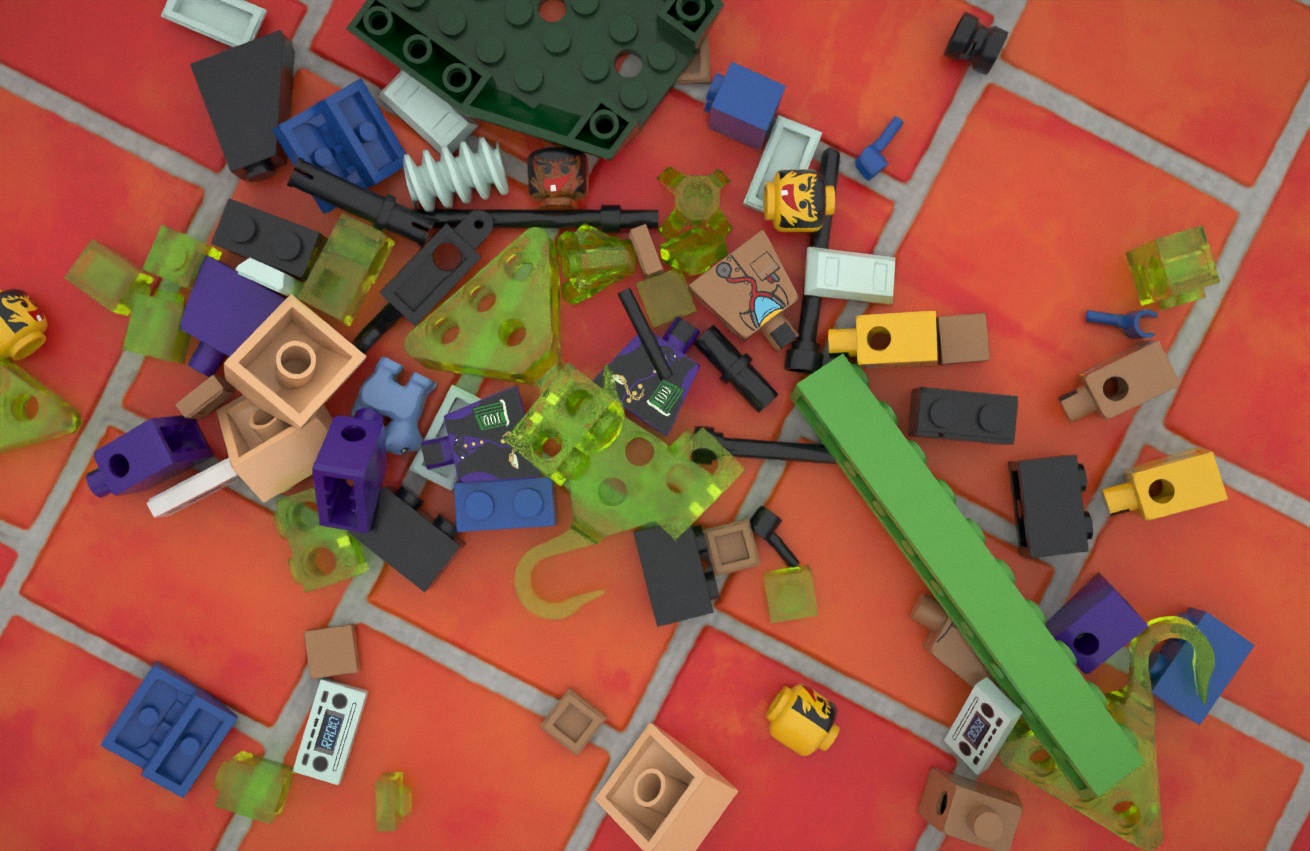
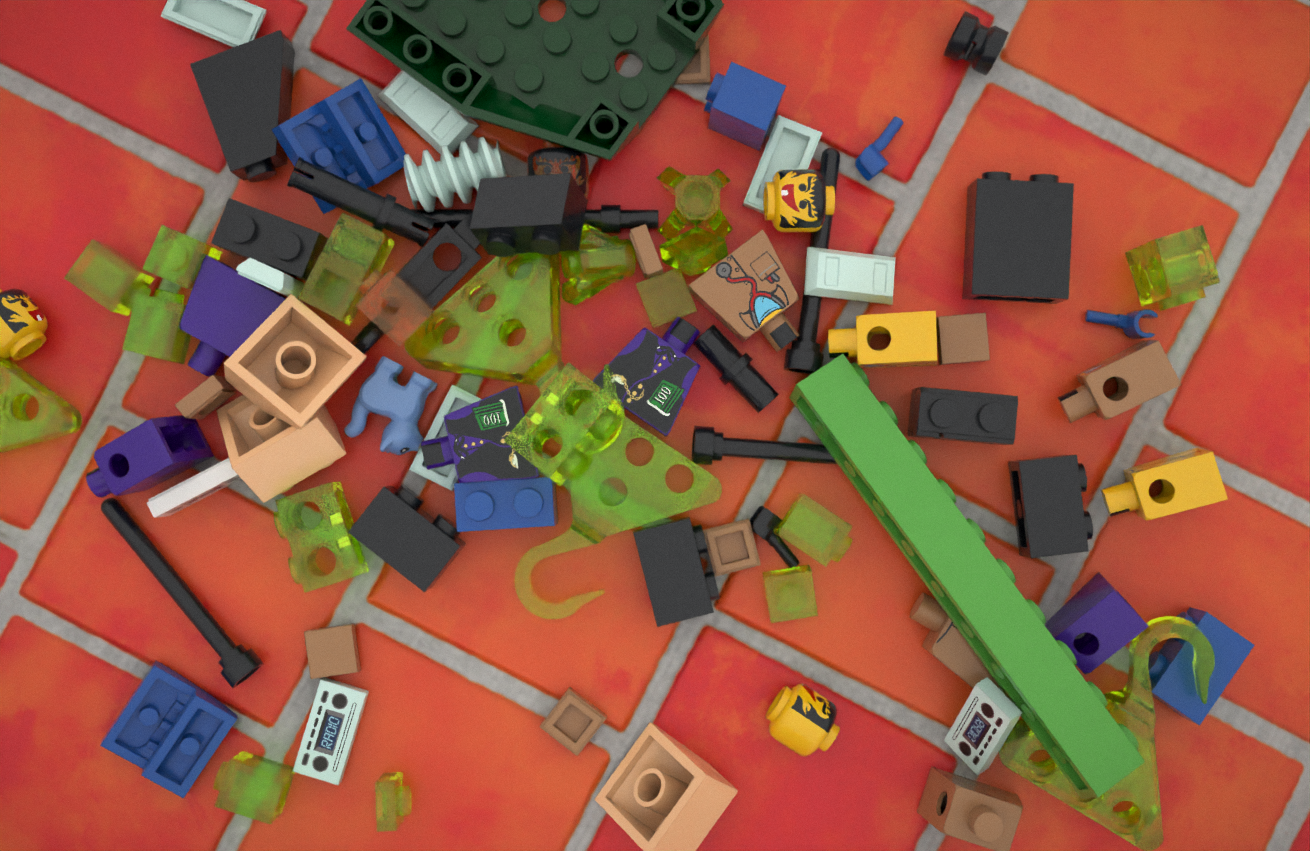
dark purple torso [312,408,387,534] -> none
black piece [617,288,674,381] -> none
clear neon green brick [633,428,746,541] -> none
none -> black piece [101,498,264,688]
none -> clear orange brick [355,267,434,347]
none -> black brick [470,173,588,257]
none -> clear neon green brick [774,493,853,567]
none -> black brick [962,172,1074,304]

